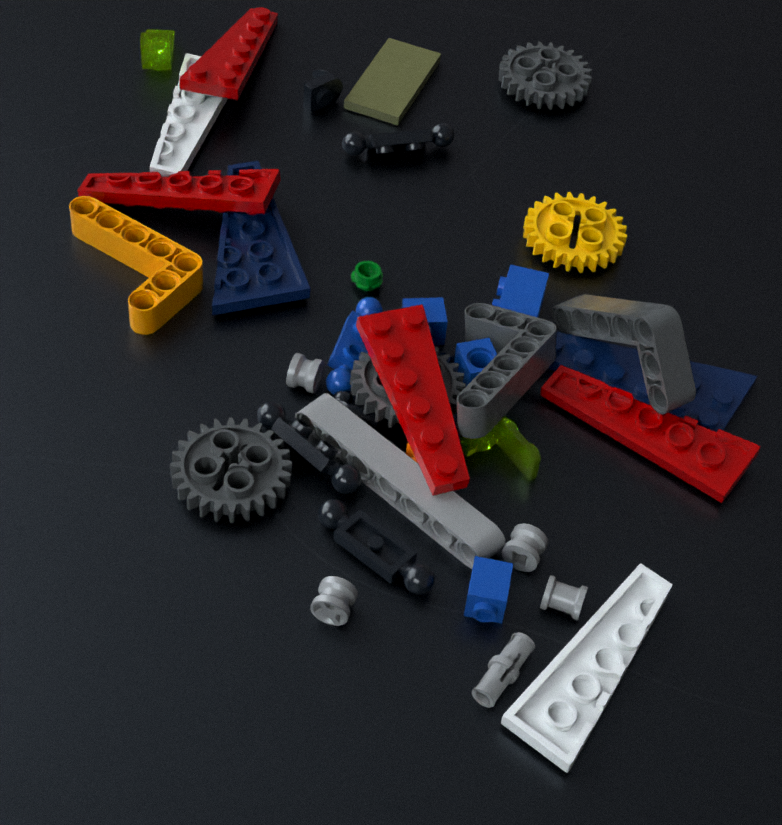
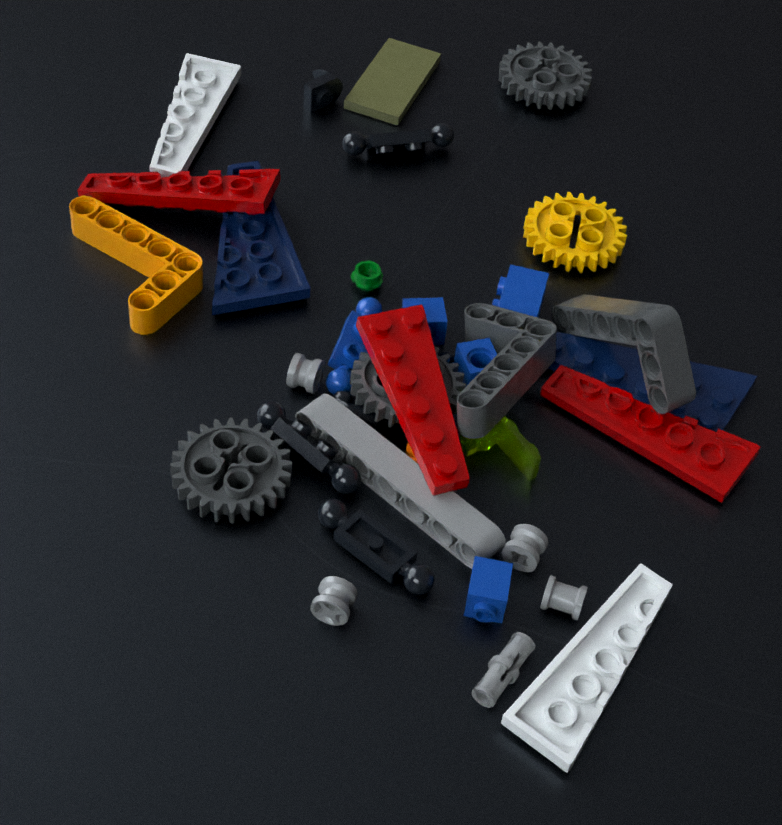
clear neon green bracket [140,29,175,71] -> none
red wing [179,7,278,100] -> none

